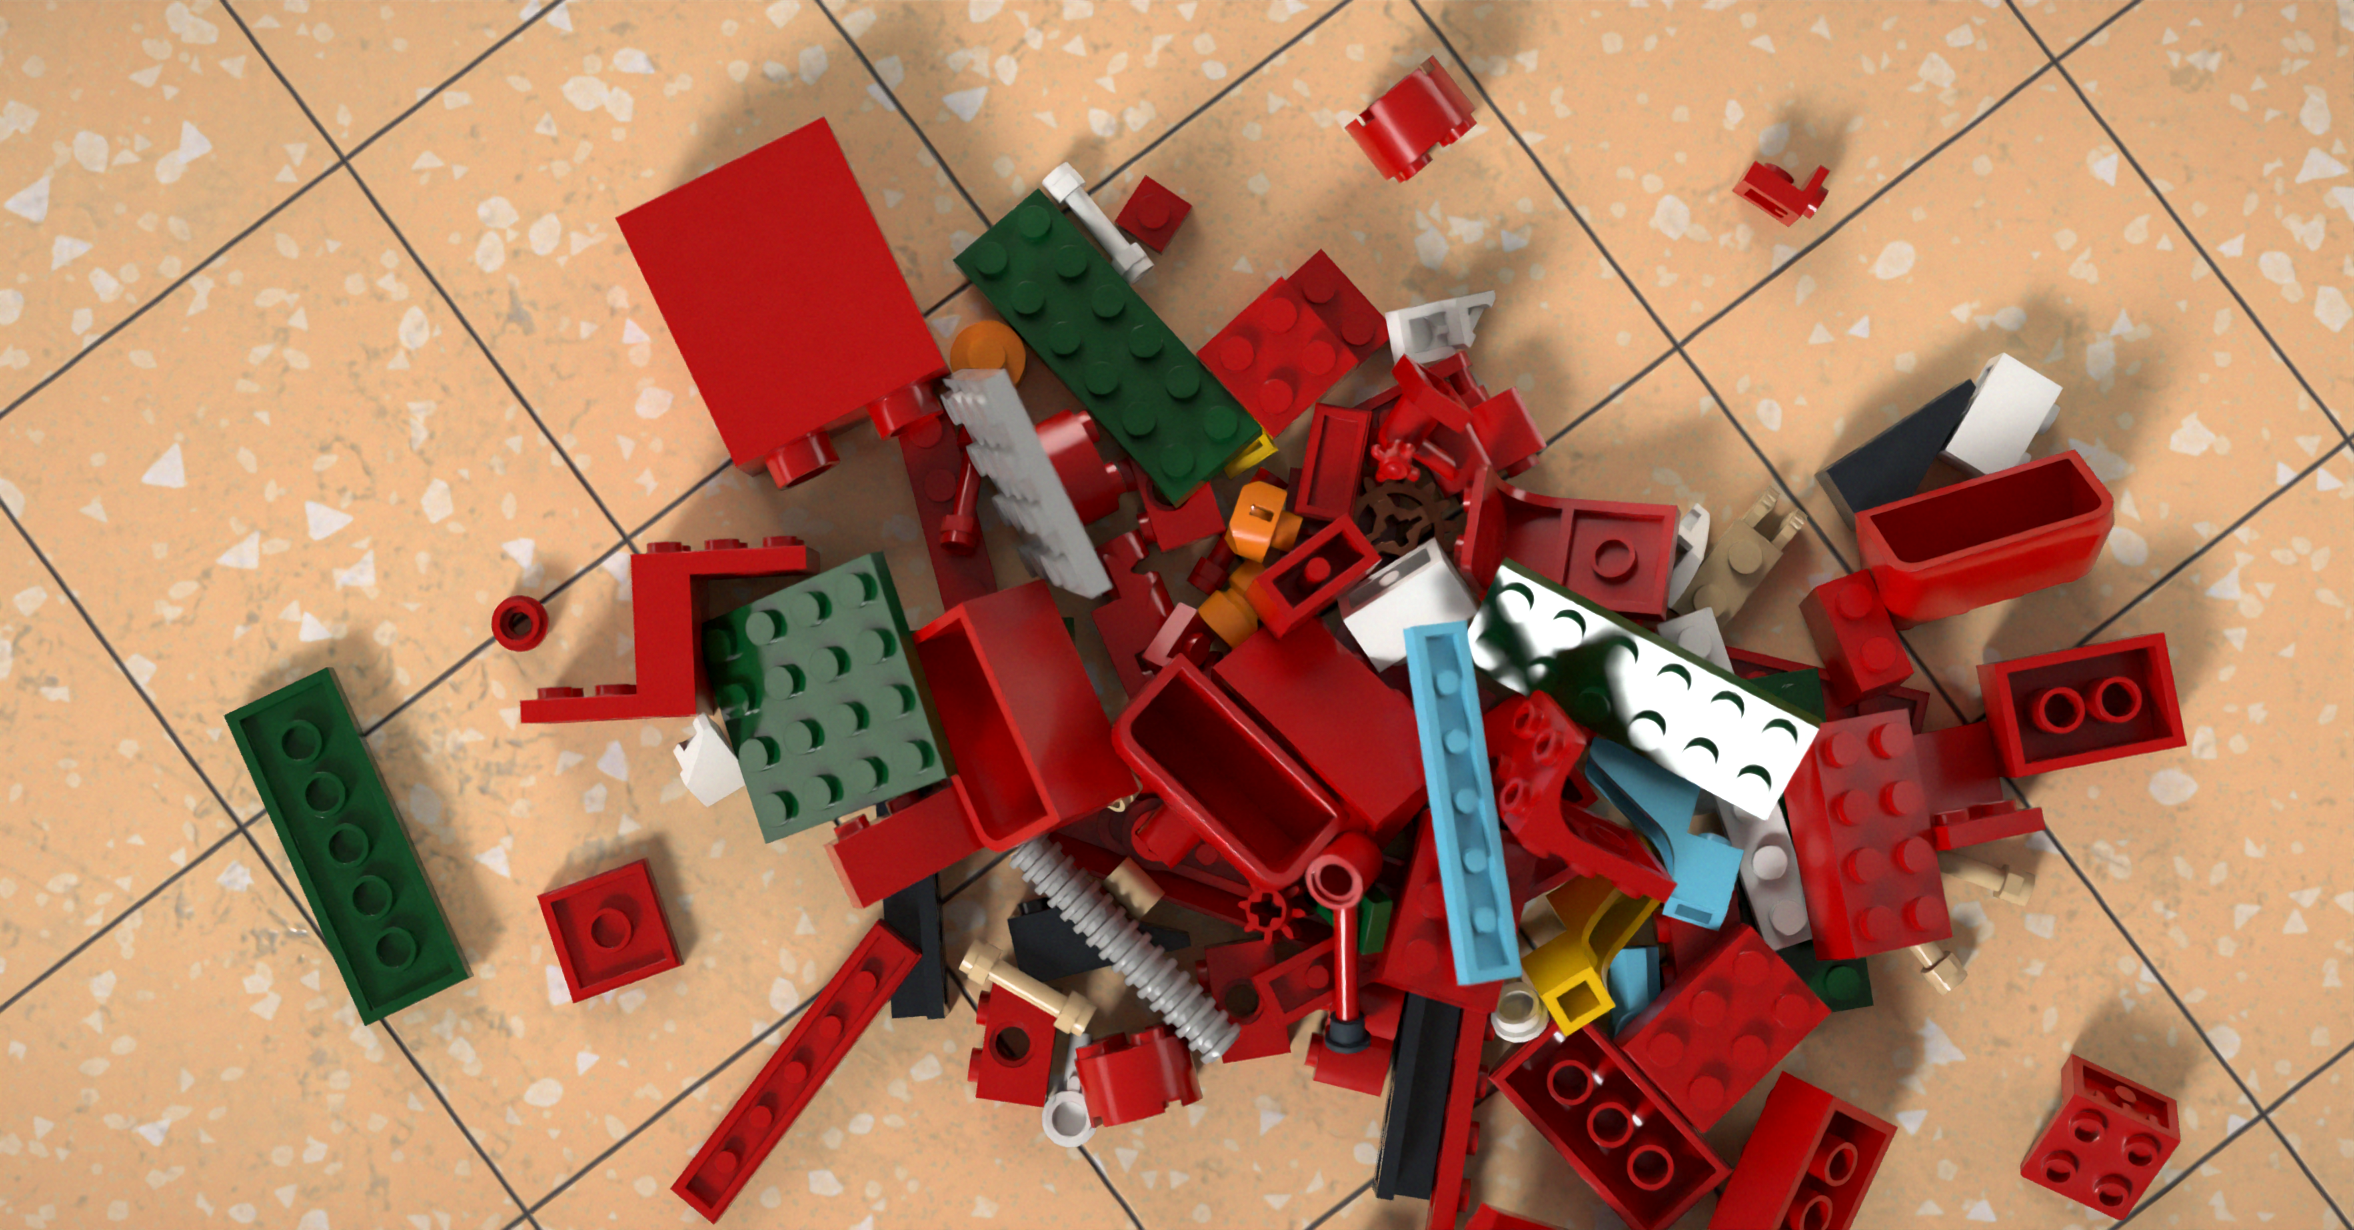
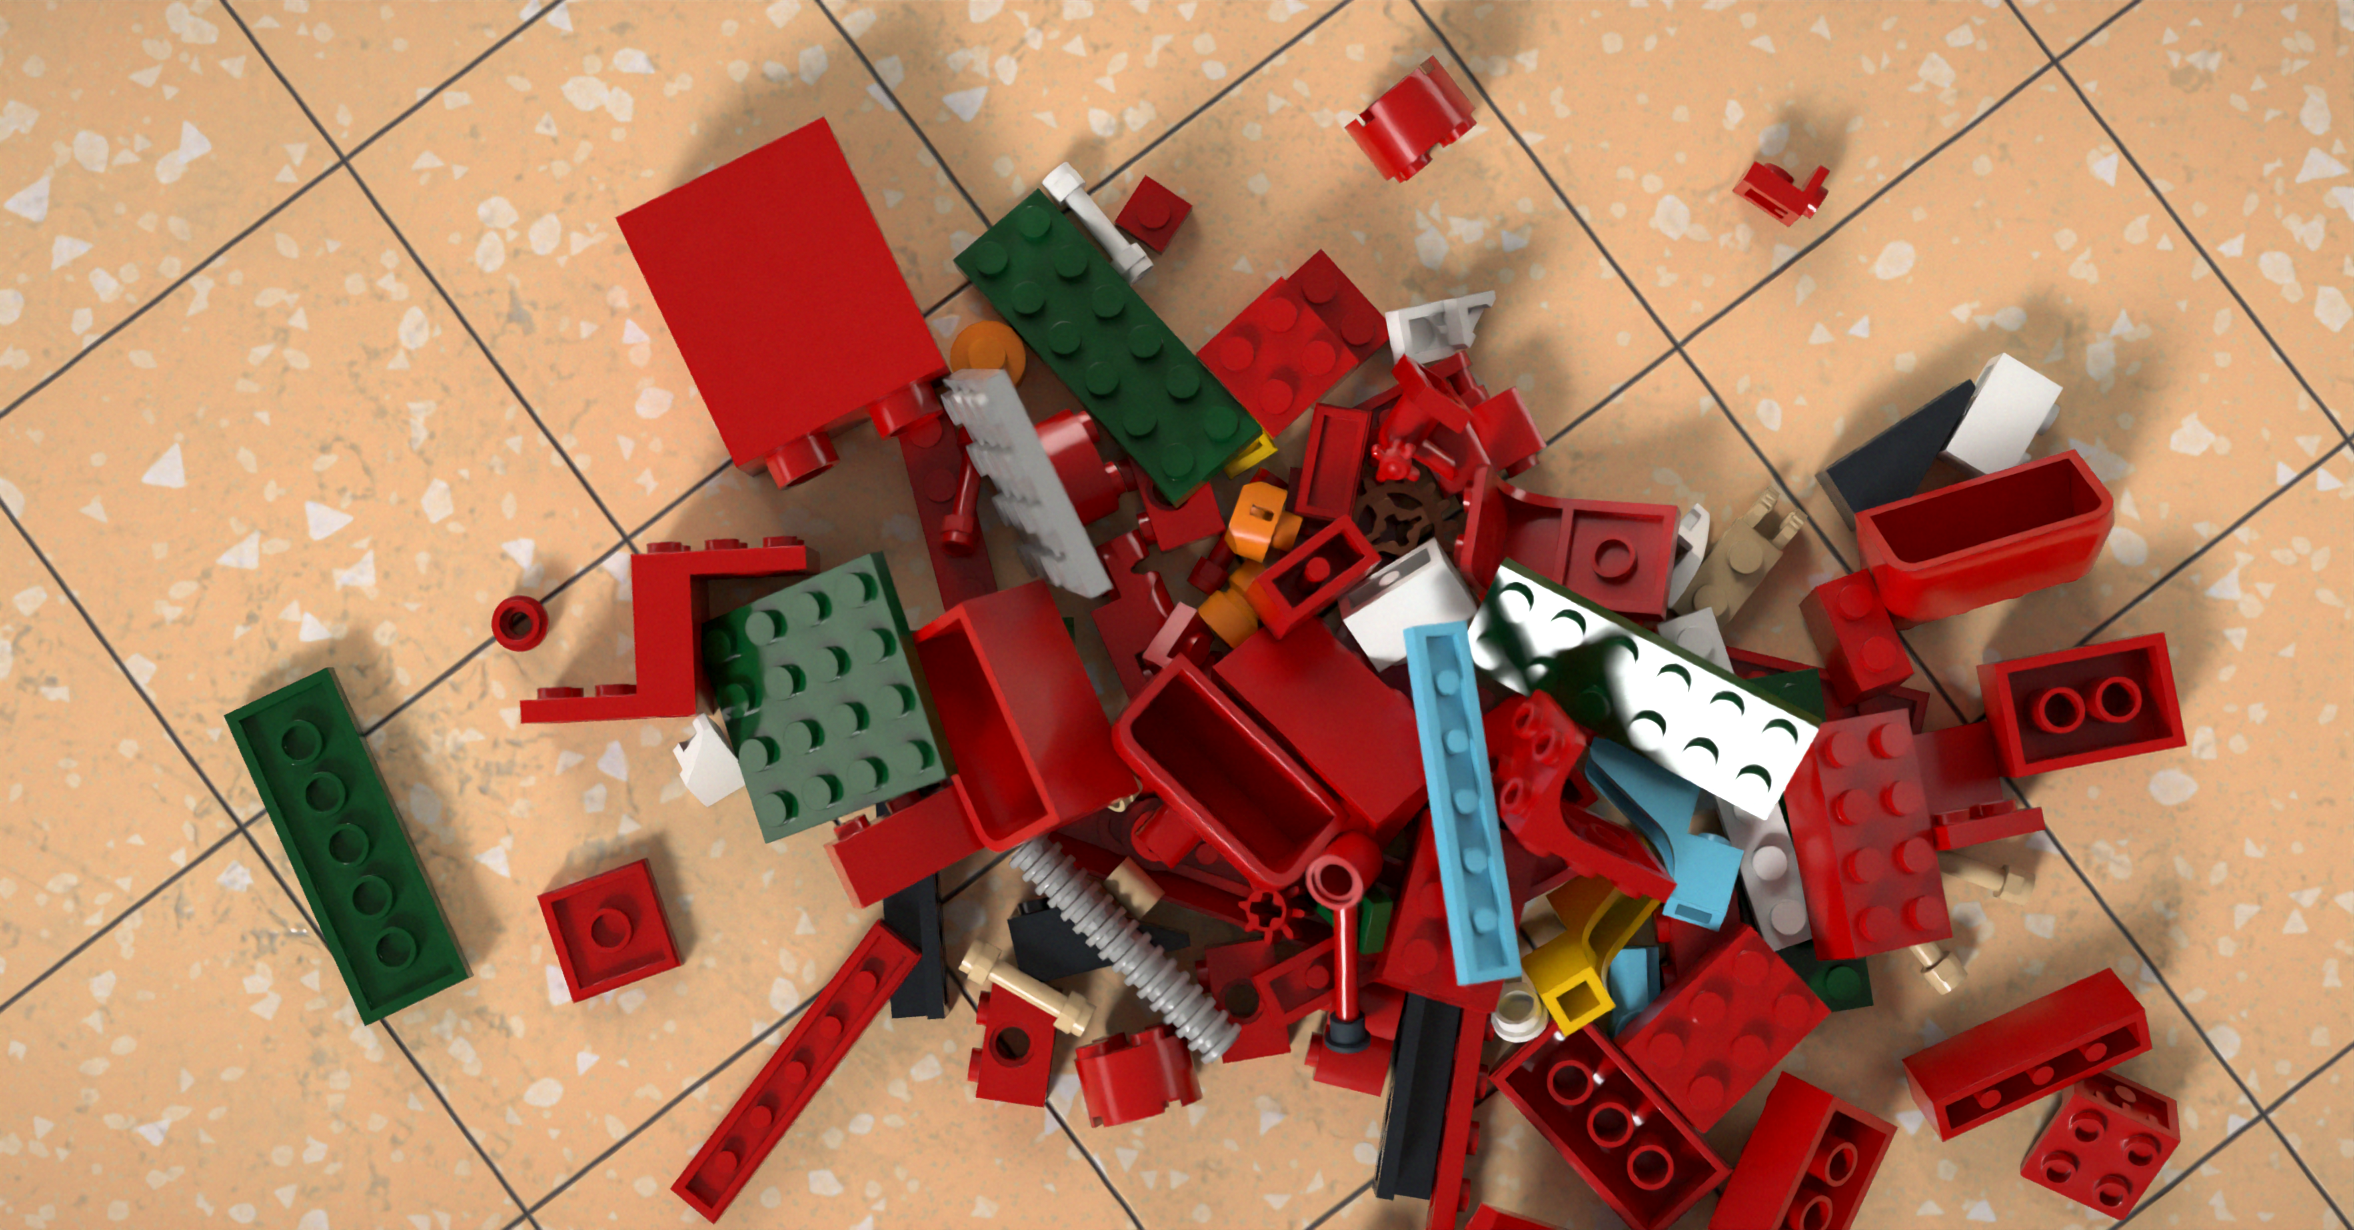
white plate [1042,1032,1097,1147] -> none
none -> red brick [1901,967,2153,1142]

